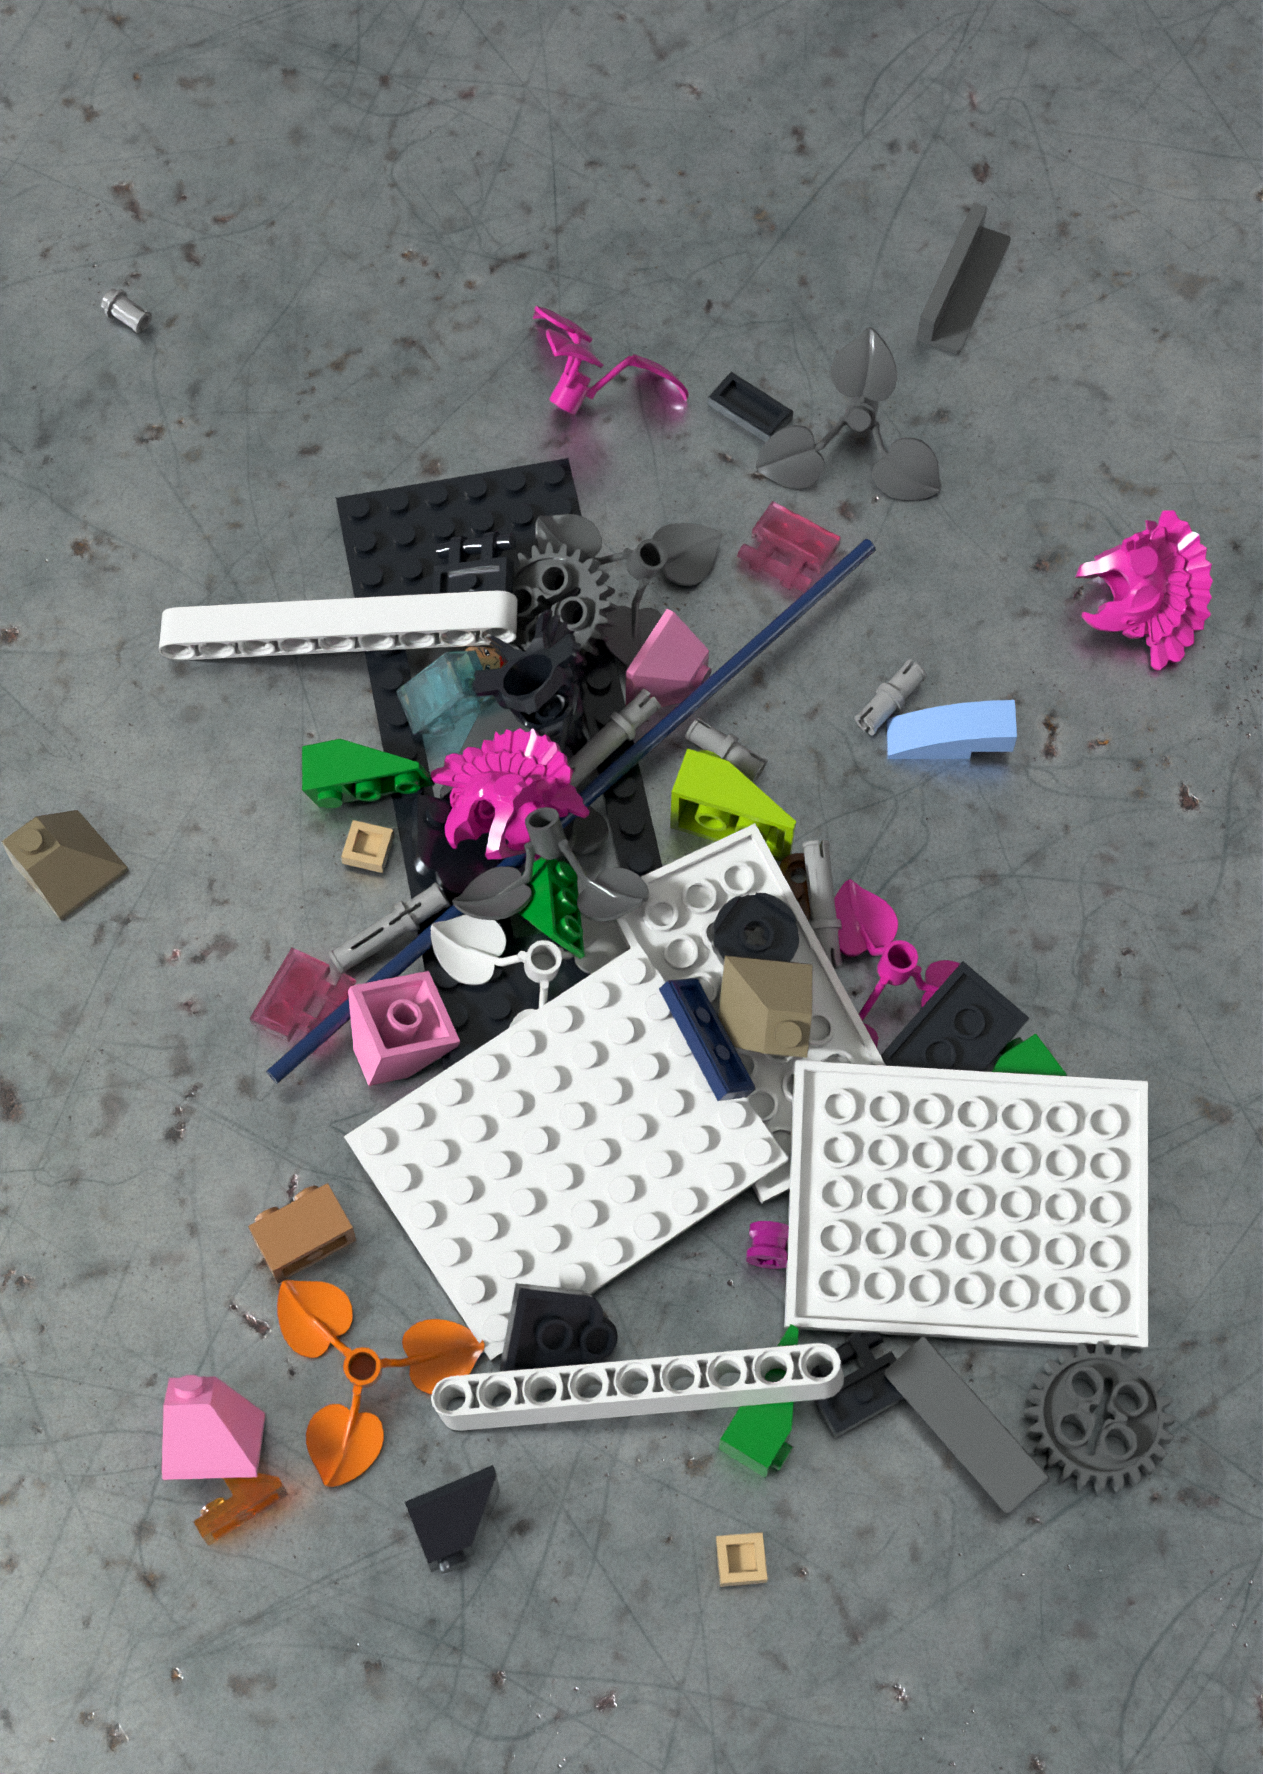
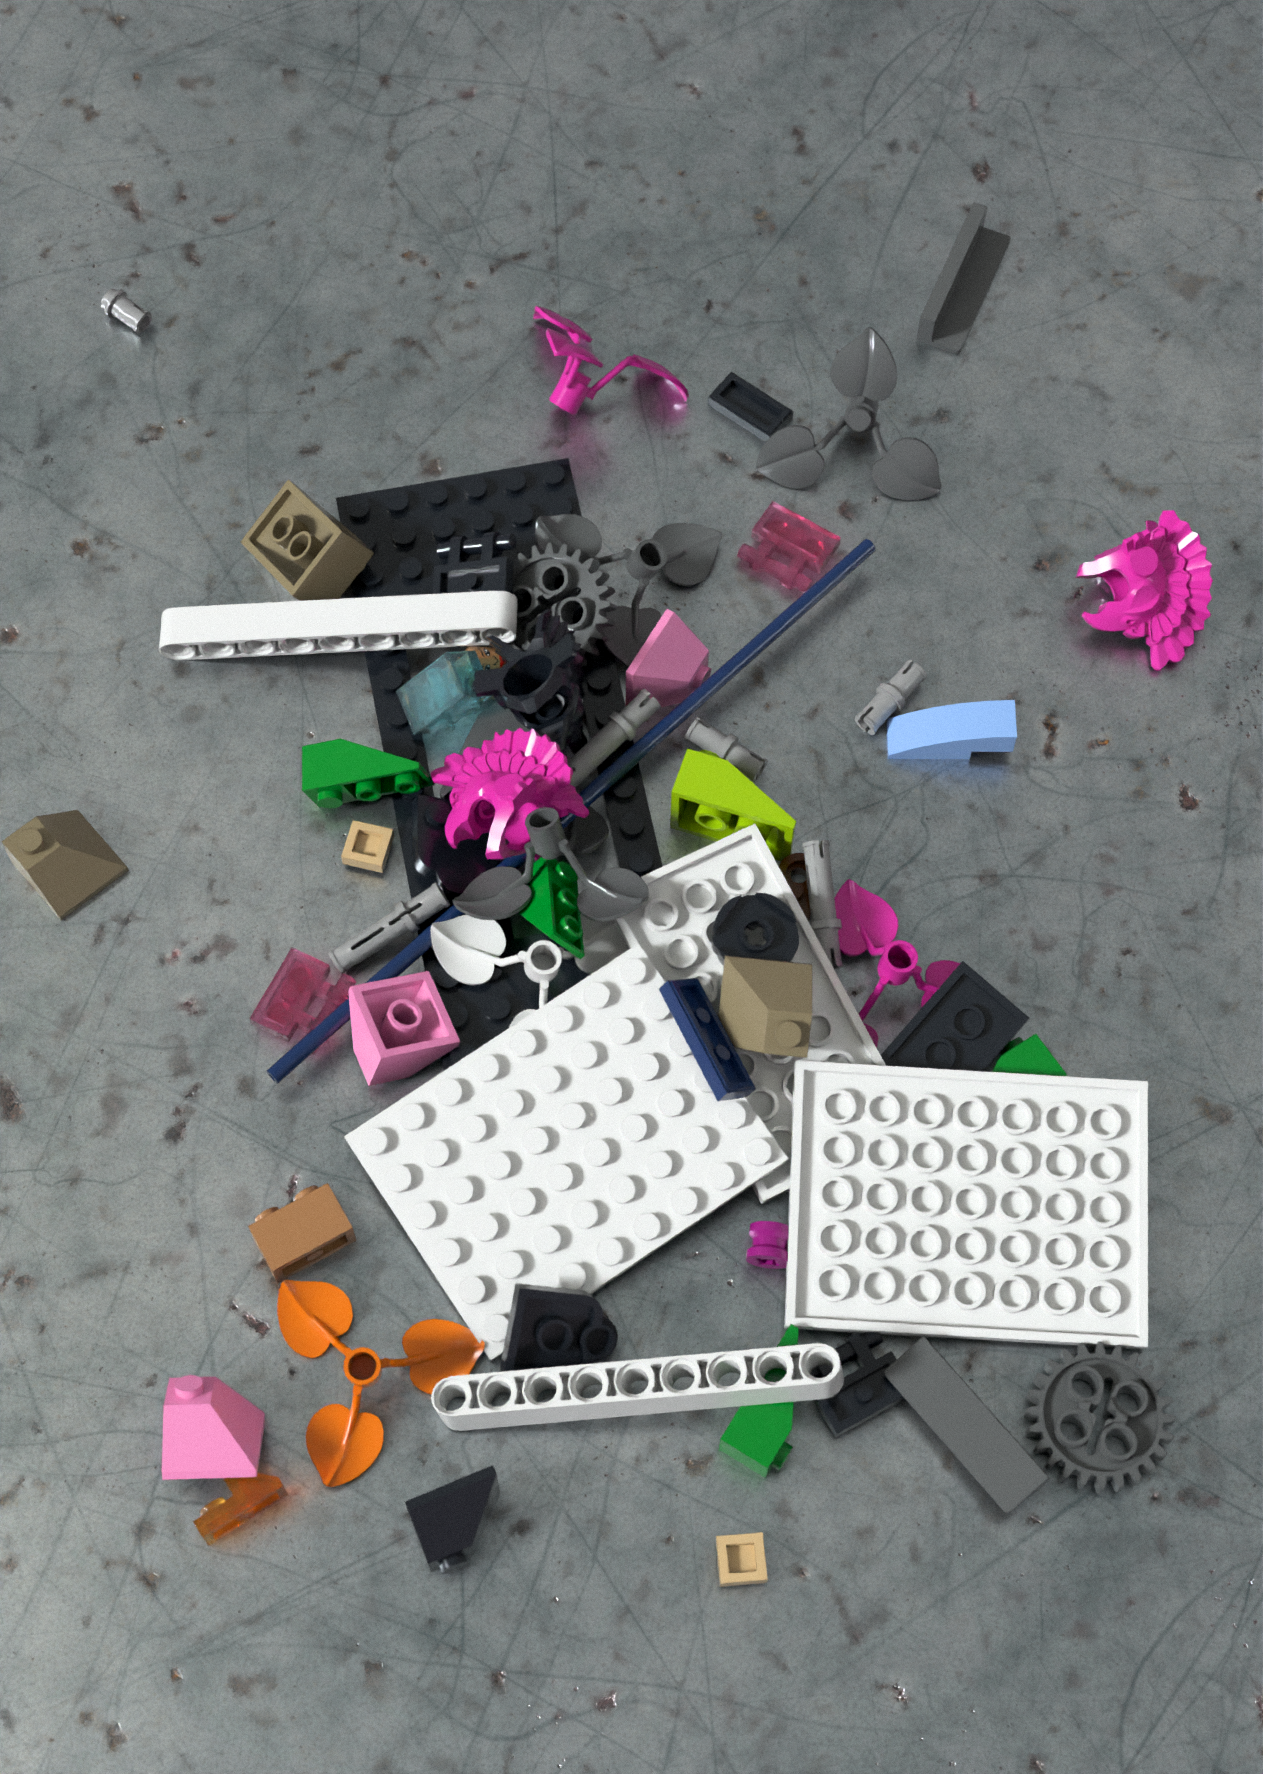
none -> dark tan slope [240,479,374,601]

